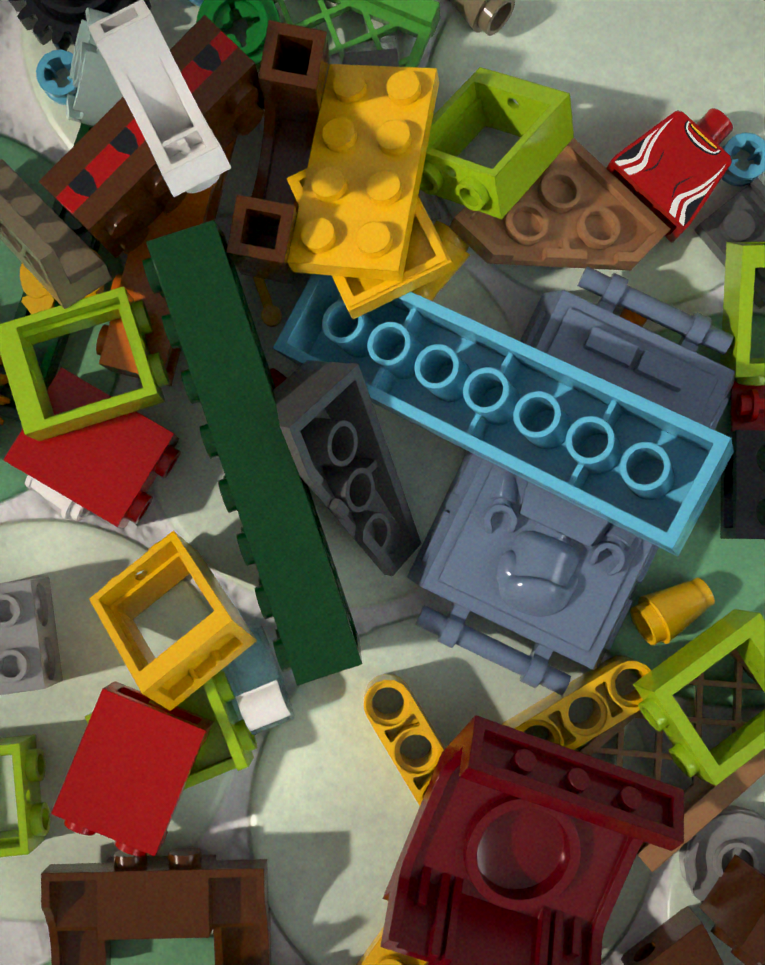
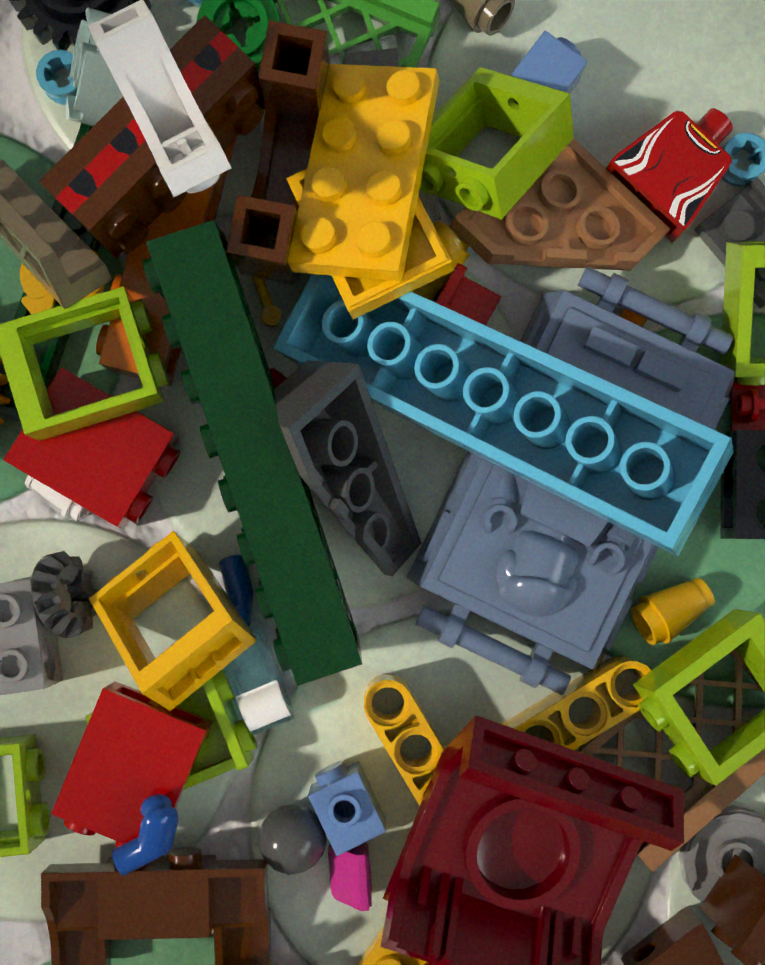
none -> dark grey gear [31,551,99,638]
none -> blue arm [112,794,179,876]
none -> blue arm [219,555,254,627]
none -> dark grey piece [258,804,327,875]
none -> medium blue brick [308,761,386,856]
none -> dark pink slope [328,842,372,911]
none -> red panel [436,263,502,326]
none -> medium blue brick [510,30,588,105]

